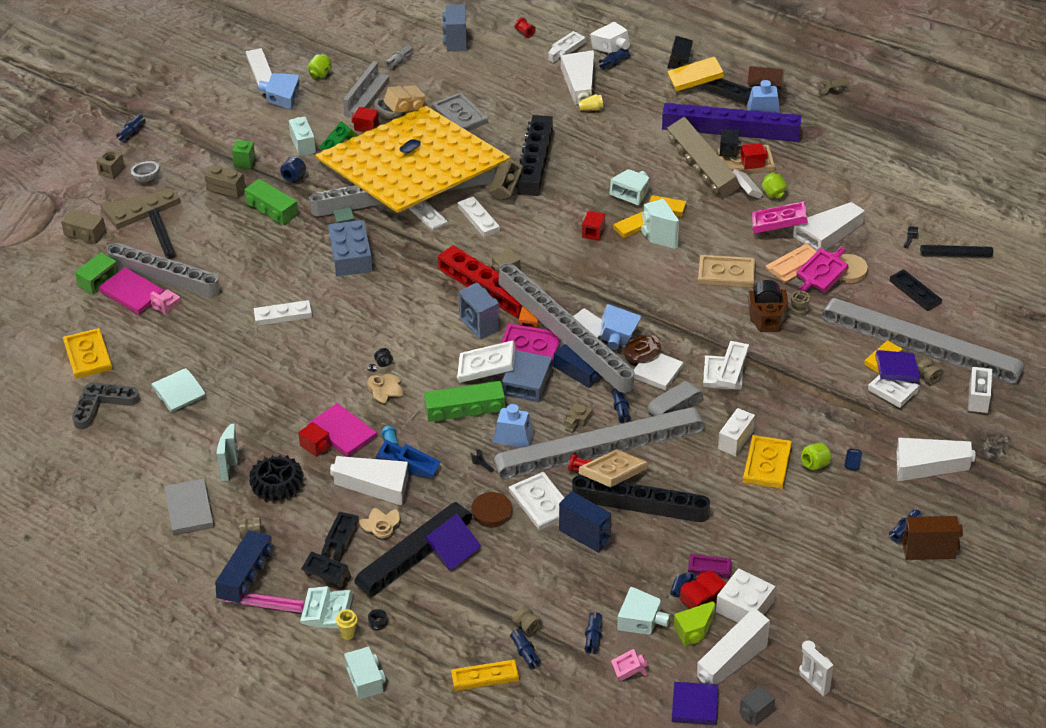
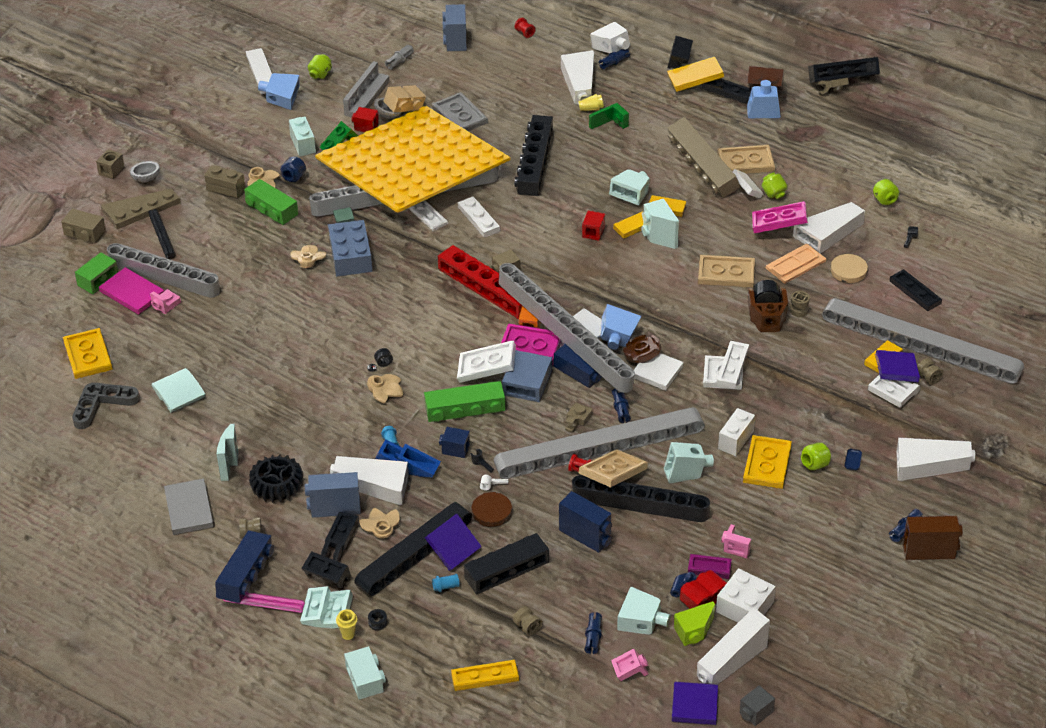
dark blue pin [116,114,146,142] -> none
bright green brick [232,140,255,169] -> none
white plate [254,300,312,326] -> none
red brick [298,422,331,457] -> none
dark pink tile [308,403,377,457] -> none
dark blue piece [399,139,421,153] -> none
sand blue brick [458,283,500,340] -> none
dark tan brick [488,159,523,201] -> none
light blue torso [493,404,534,447] -> none
white tile [509,472,564,531] -> none
dark blue pin [510,629,541,669] -> none
white hinge [548,31,586,63] -> none
light grey beam [647,381,703,416] -> none
dark purple brick [662,103,802,142] -> none
black brick [719,129,742,157] -> none
red brick [740,143,768,170] -> none
dark pink plate [796,246,849,293] -> none
white plate [799,641,833,696] -> none
black axle [920,245,993,258] -> none
white brick [968,367,992,413] -> none
none -> tan plate [247,167,280,188]
none -> tan plate [290,245,327,268]
none -> sand blue brick [305,472,361,518]
none -> dark azure pin [432,574,460,592]
none -> dark blue brick [439,427,470,458]
none -> black brick [464,533,549,595]
none -> white hand [480,475,508,491]
none -> green bracket [589,103,629,129]
none -> light aqua torso [664,442,714,483]
none -> bright pink bracket [721,524,751,558]
none -> black brick [808,57,880,83]
none -> lime head [873,179,899,205]

